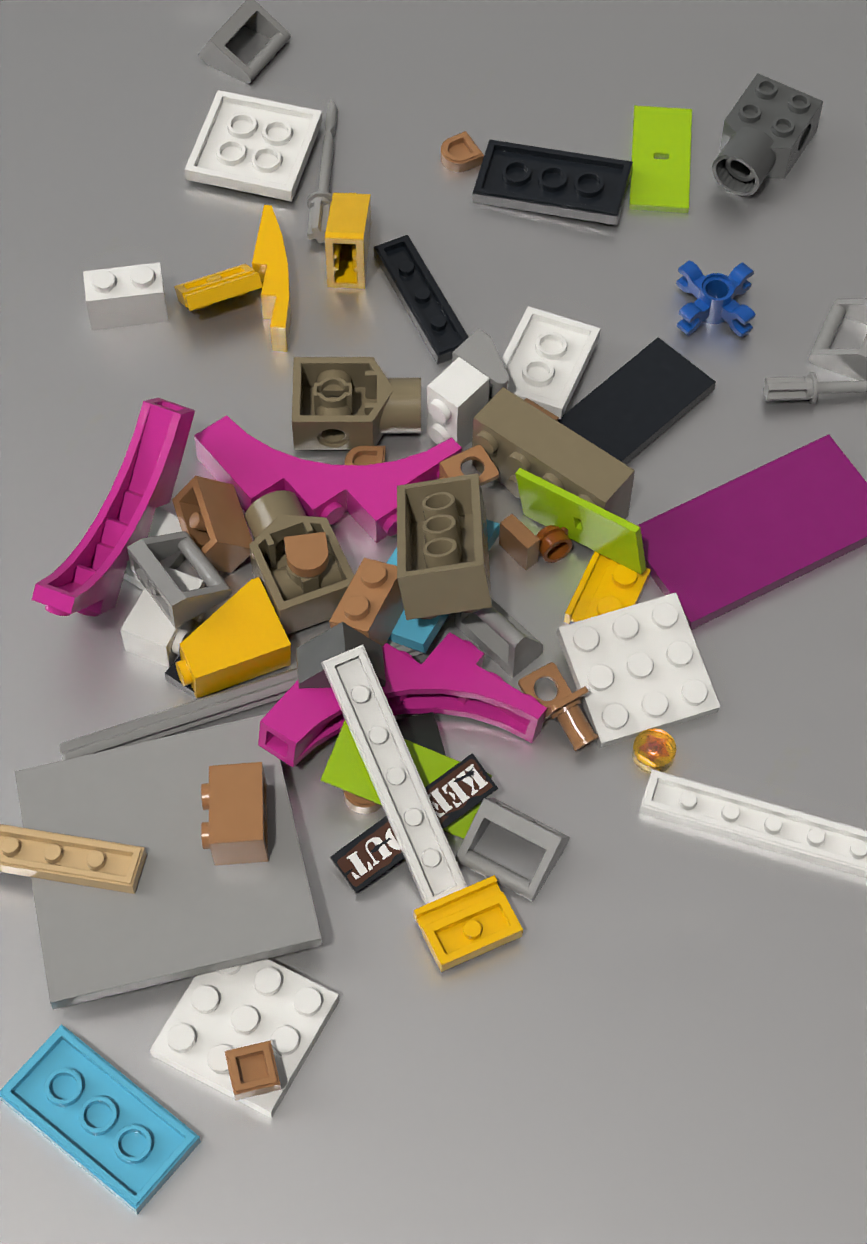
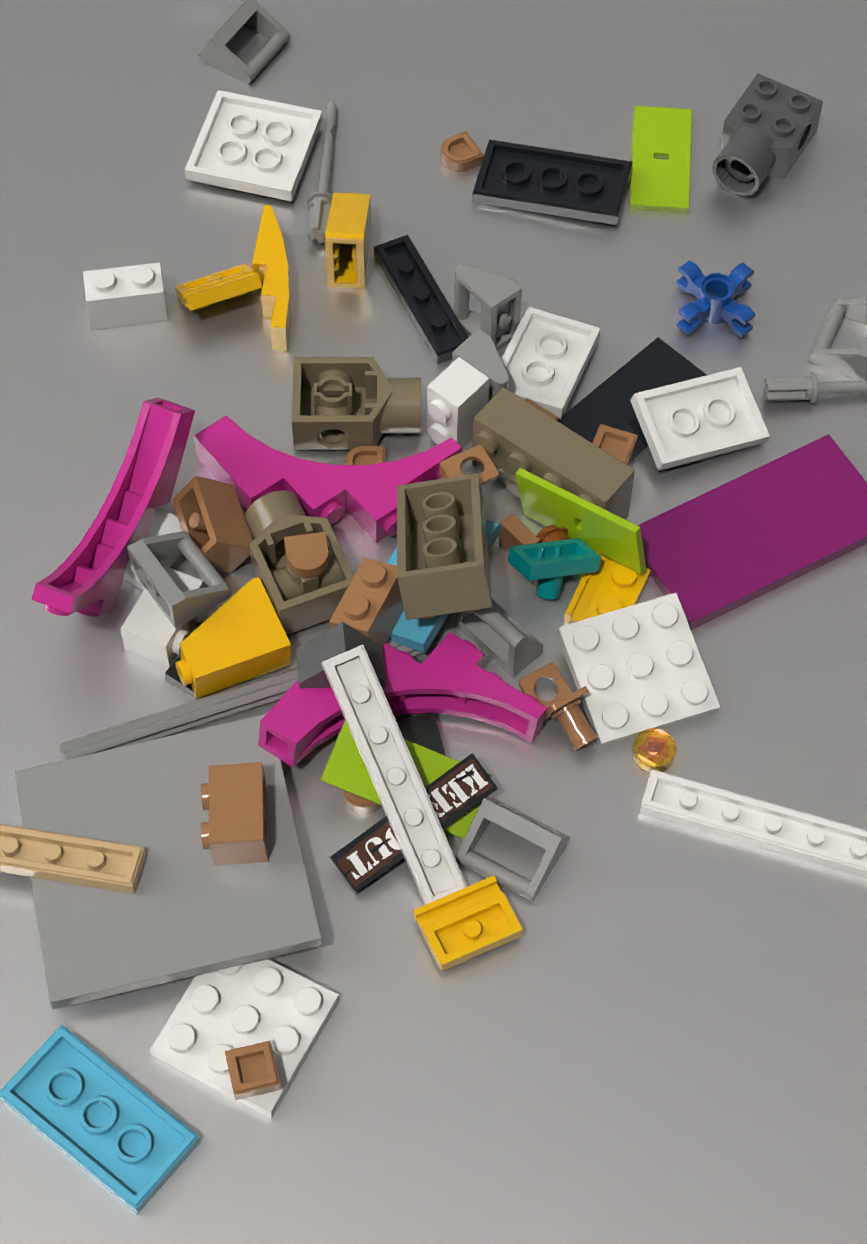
none -> light grey tile [454,264,522,351]
none -> teal tile [508,538,601,600]
none -> medium nougat tile [593,424,638,466]
none -> white plate [630,367,770,471]

